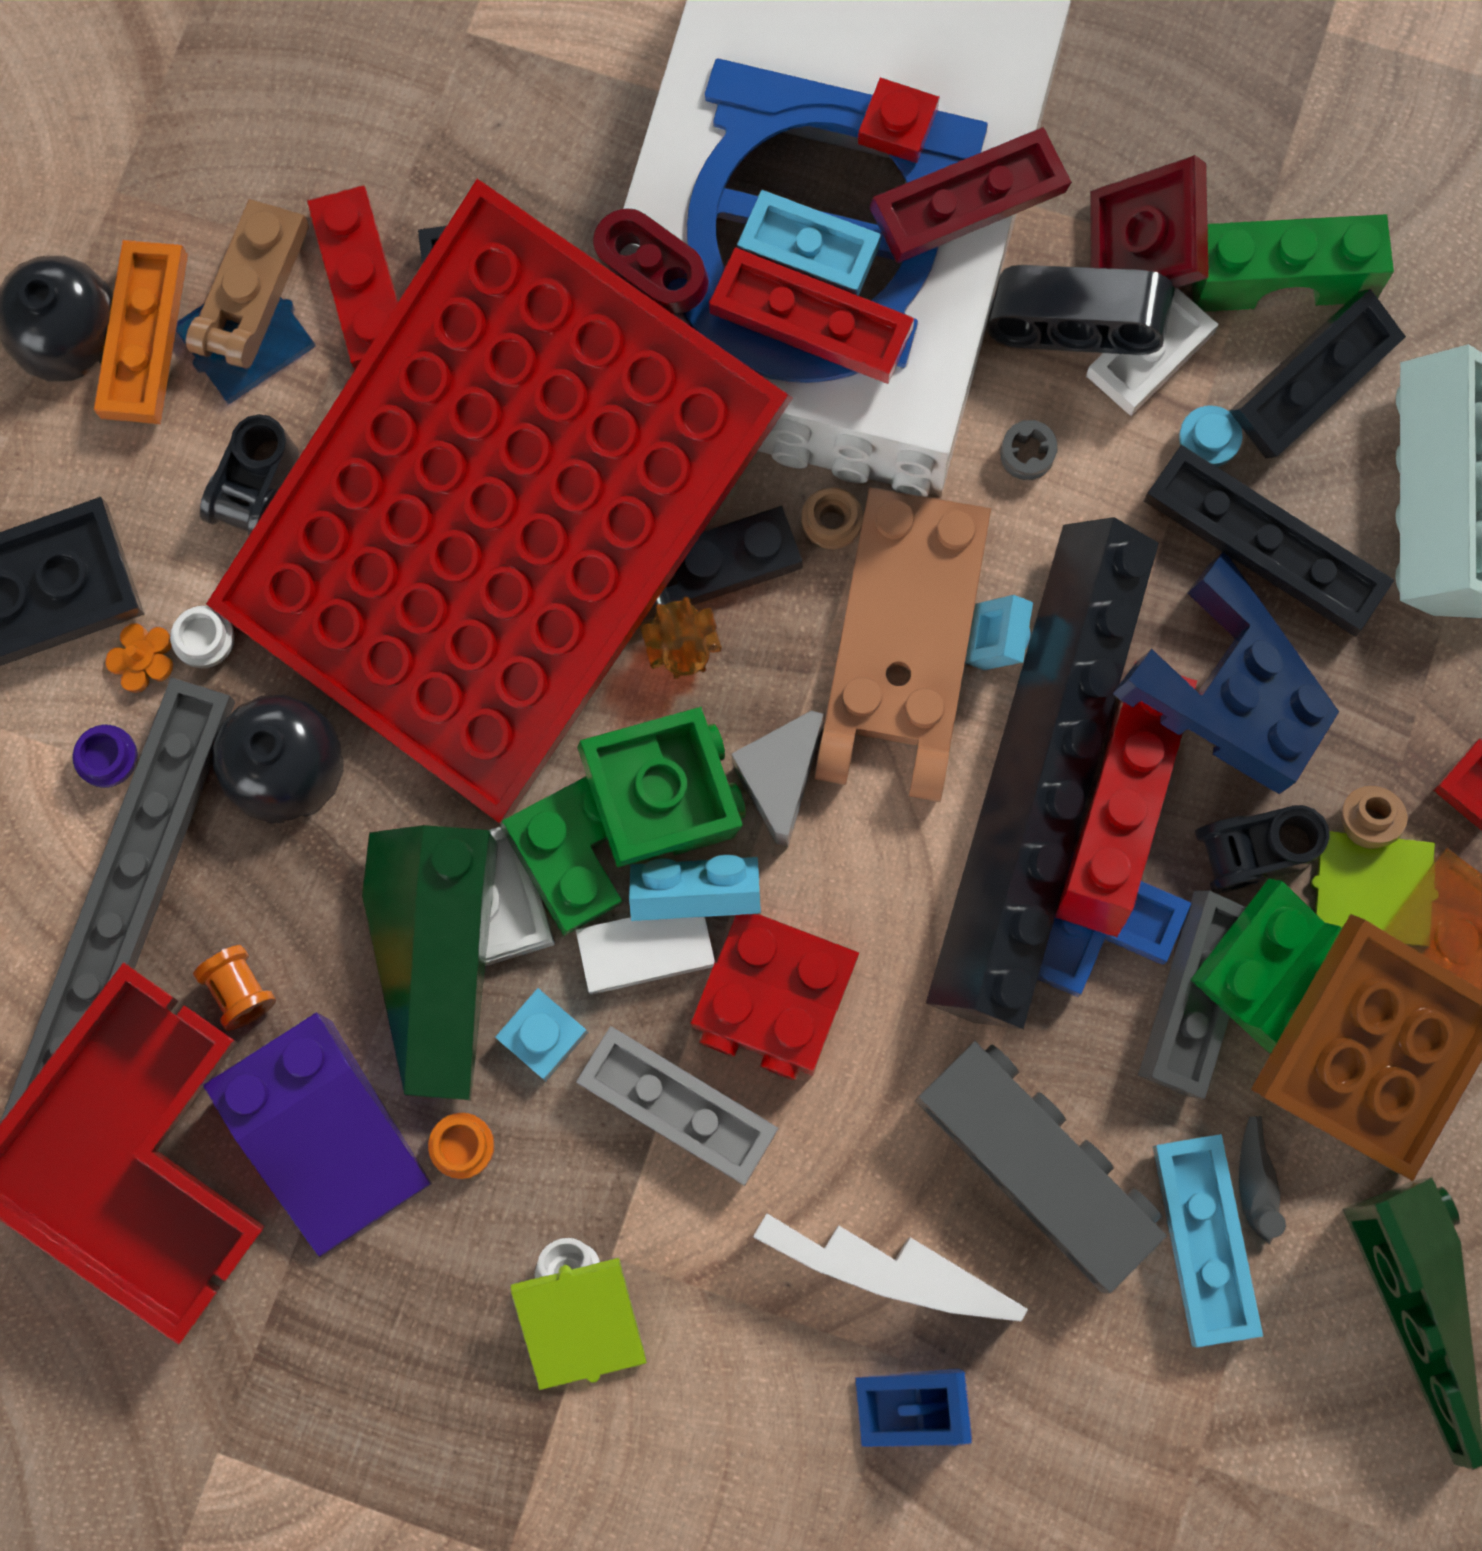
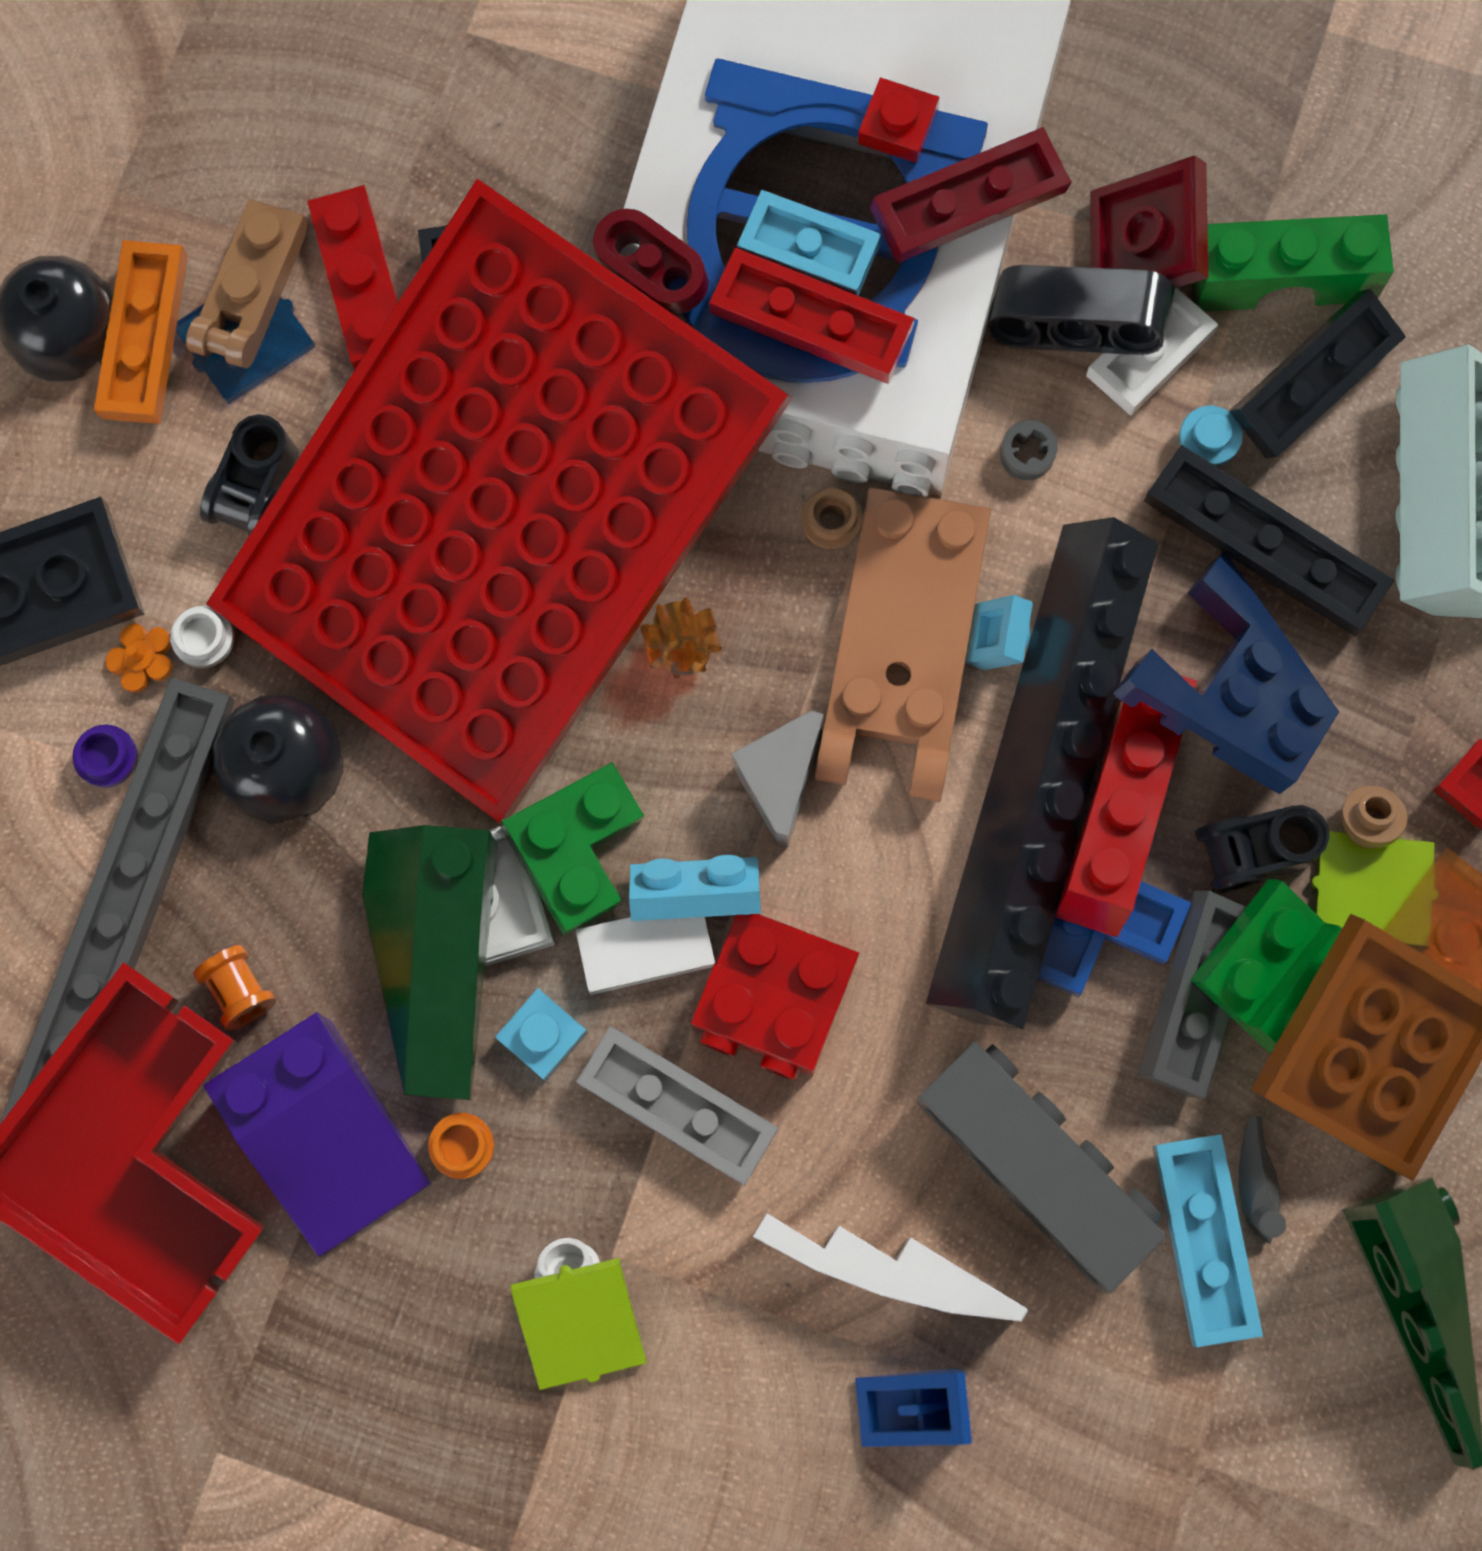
green plate [577,707,746,868] -> none
black plate [644,505,803,620] -> none

